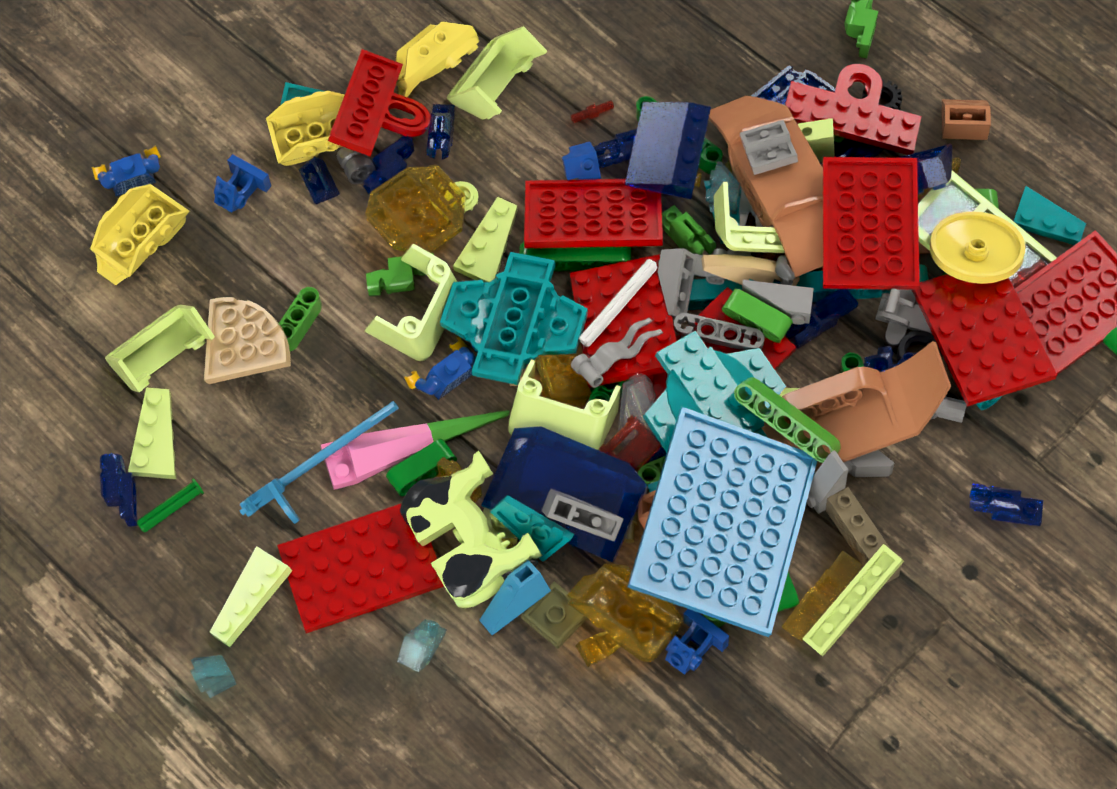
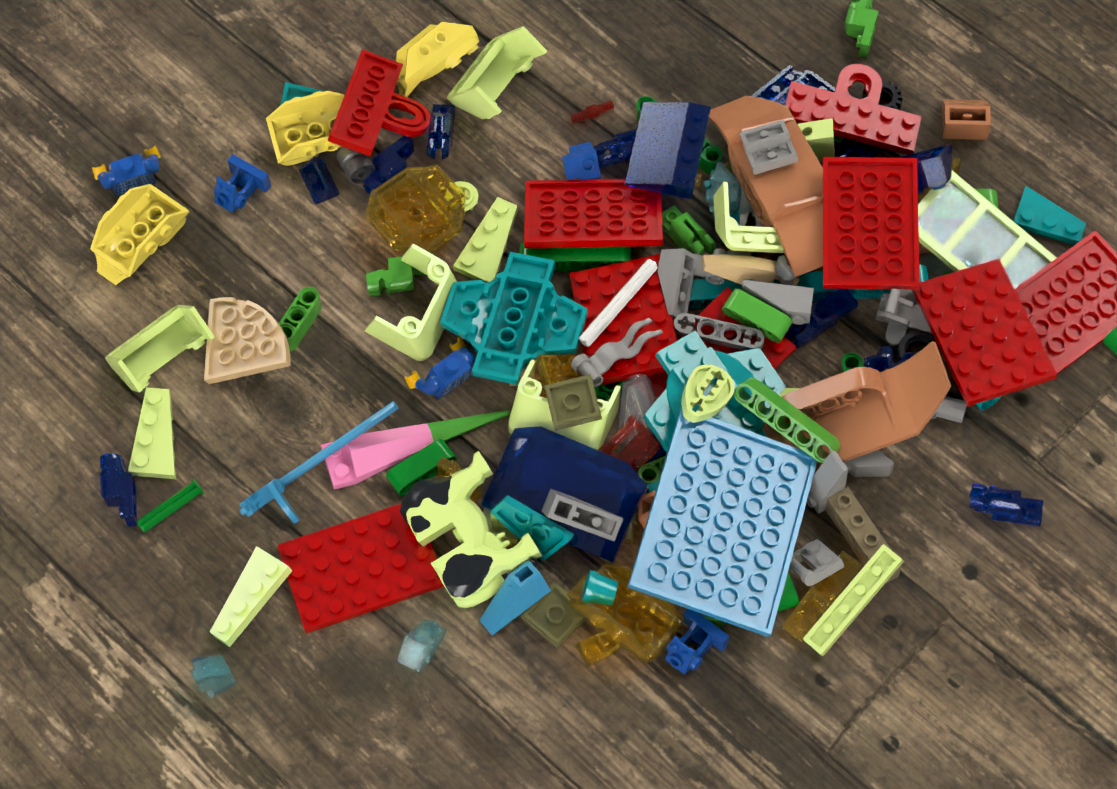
light yellow dish [930,211,1026,284] -> none
clear red bar [1011,260,1046,289] -> none
none -> olive tile [544,374,602,431]
none -> teal piece [581,570,618,606]
none -> yellowish green piece [681,365,734,423]
none -> light grey plate [789,539,844,586]

